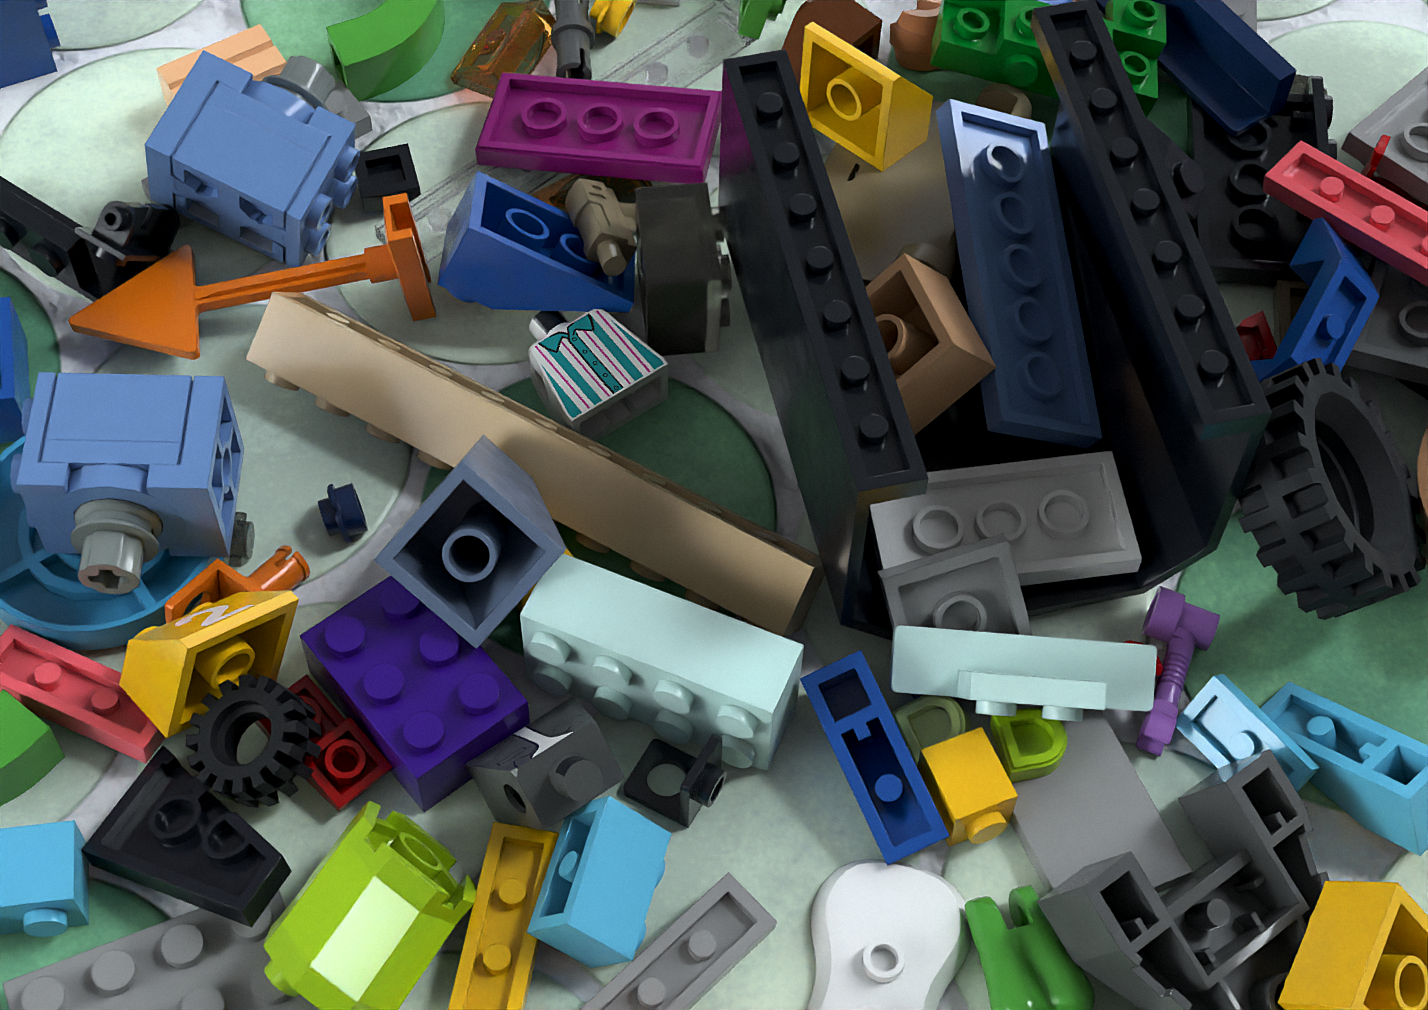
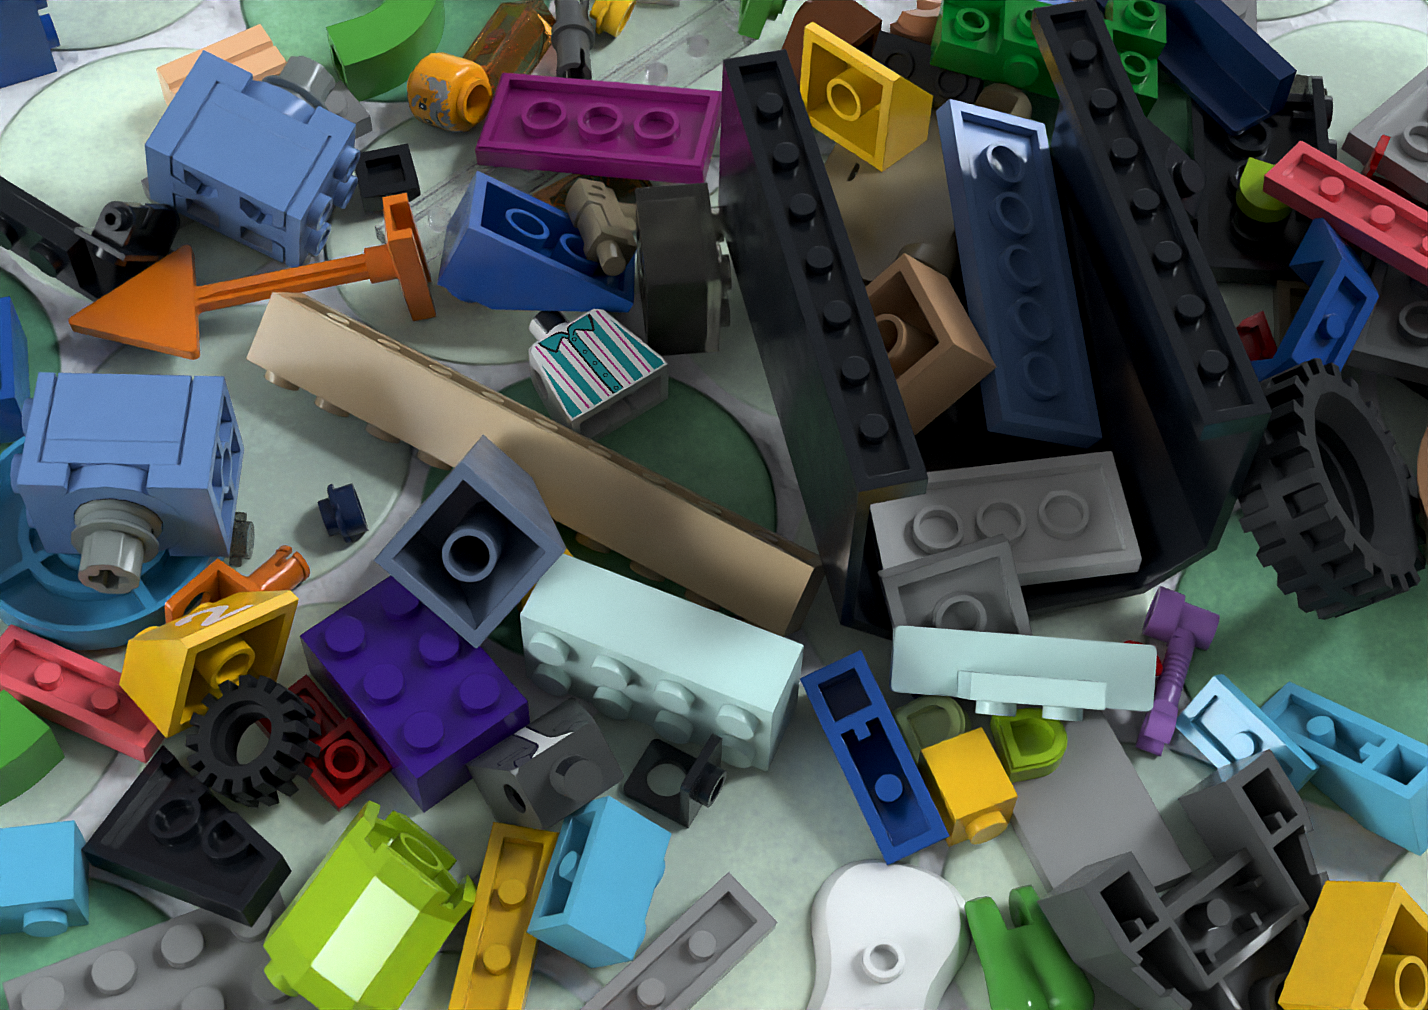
none -> light orange head [407,52,493,133]
none -> black hinge [871,30,984,108]
none -> lime tile [1236,157,1293,223]

